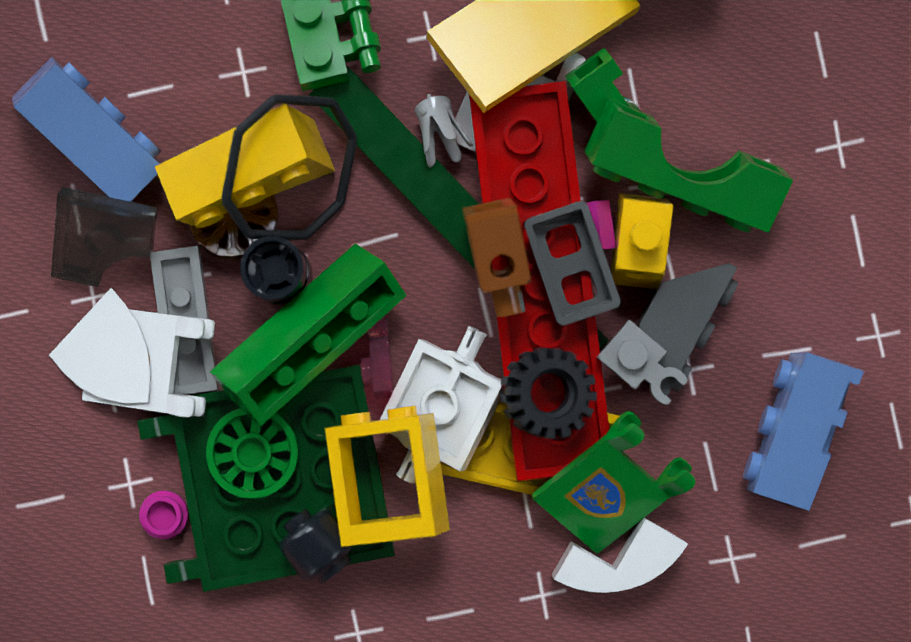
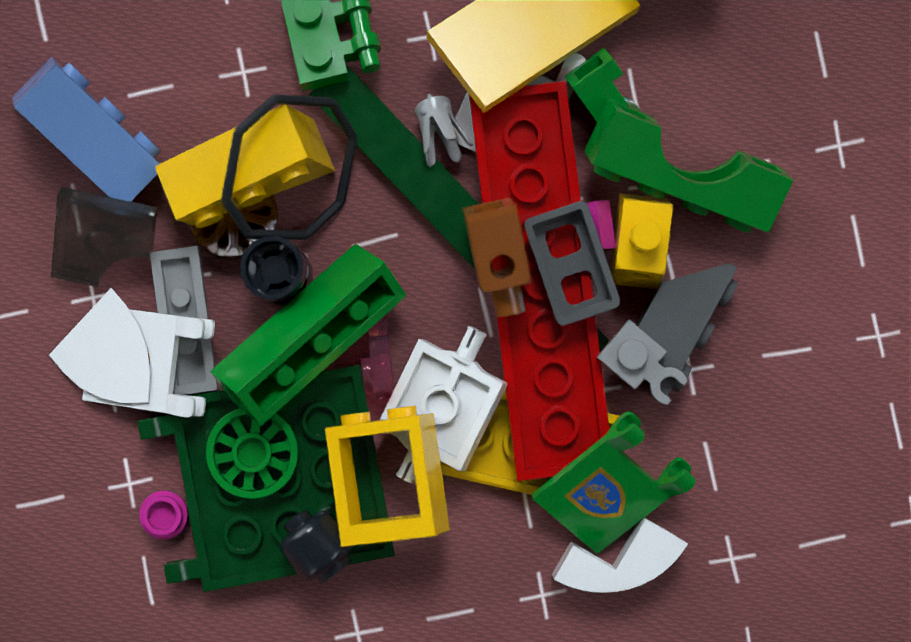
black tyre [500,348,597,439] -> none
medium blue wedge [743,352,864,511] -> none

